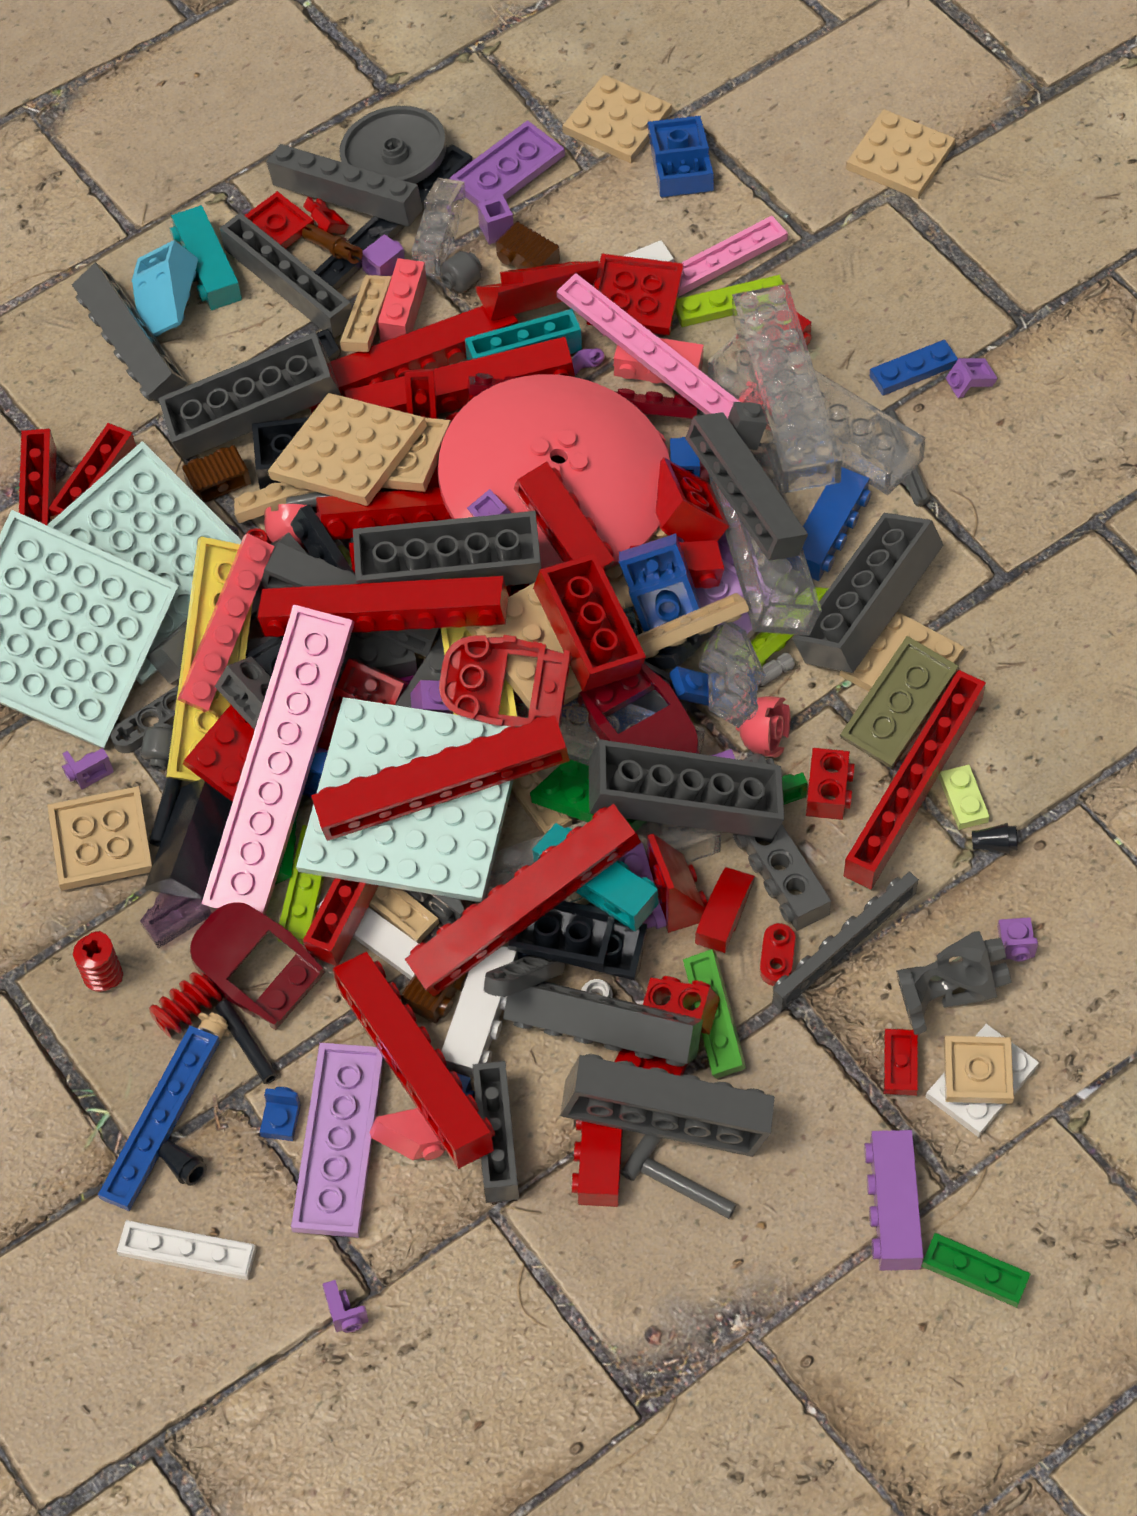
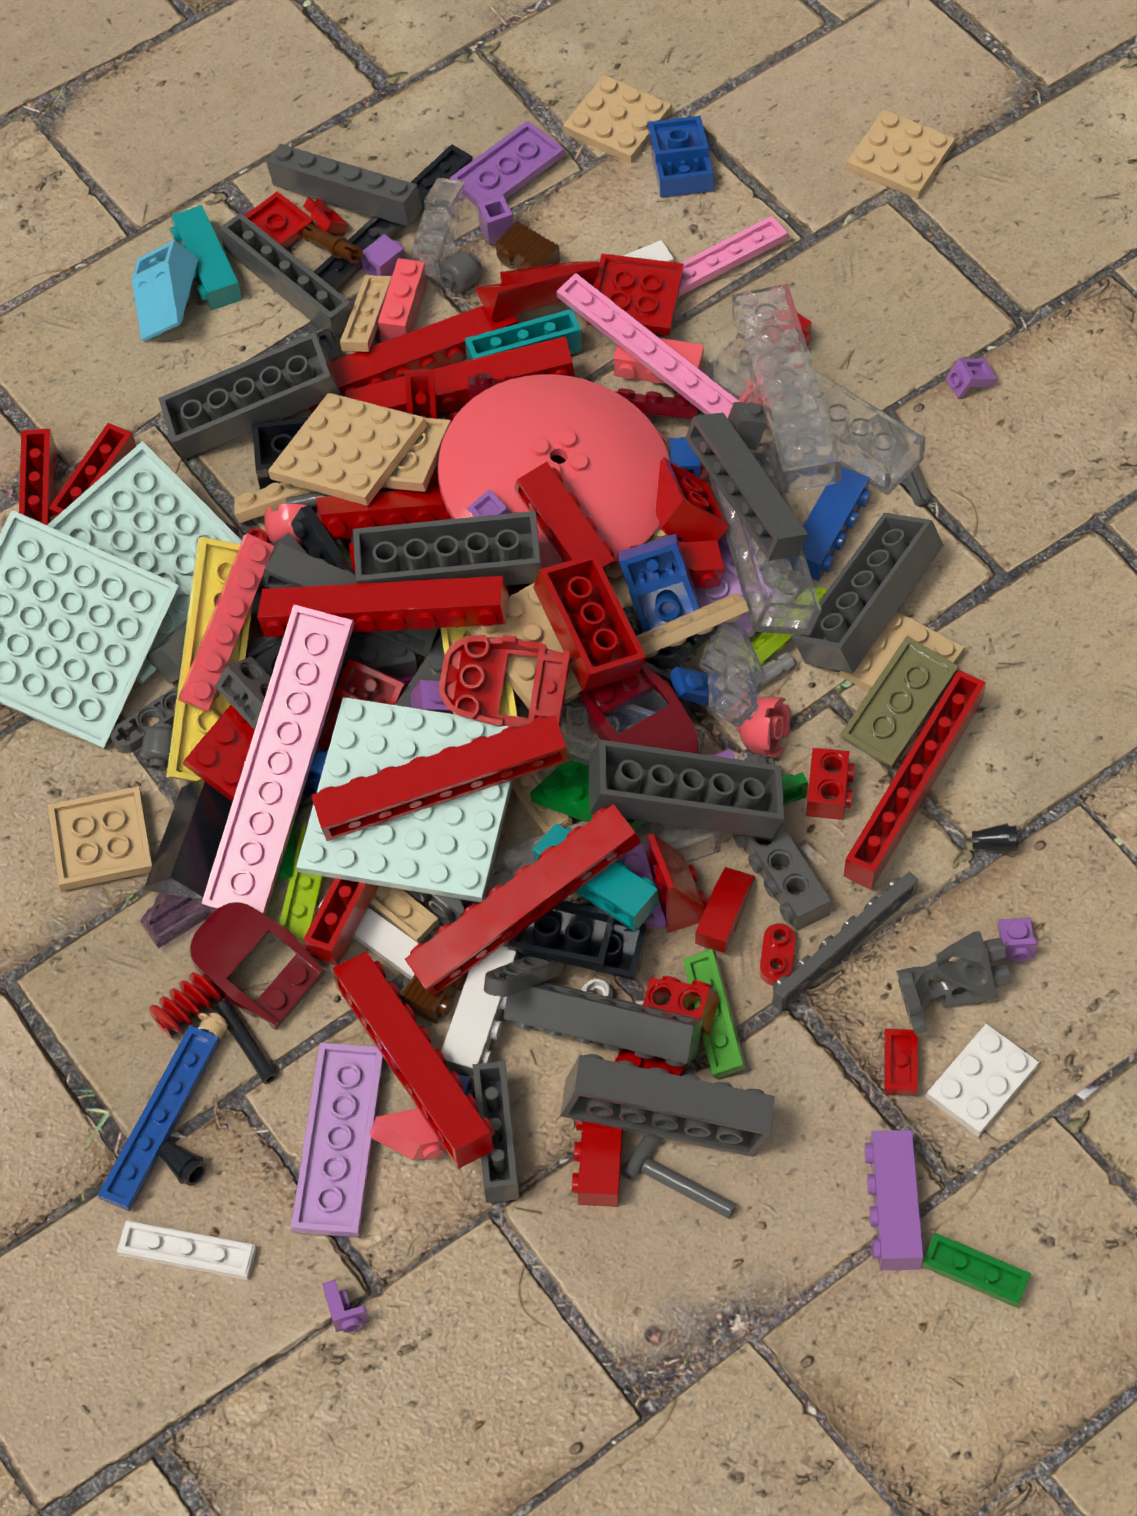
medium lavender bracket [62,748,114,790] -> none
dark grey brick [71,263,187,403] -> none
red piece [73,931,123,992] -> none
black piece [149,778,182,847] -> none
reddish brown brick [182,445,251,503] -> none
blue bracket [260,1087,301,1141] -> none
dark grey dish [340,106,447,184] -> none
medium lavender arm [572,348,604,376] -> none
lime plate [675,275,788,328] -> none
blue plate [869,339,958,396] -> none
yellowish green plate [939,765,990,830] -> none
tan plate [944,1036,1014,1104] -> none

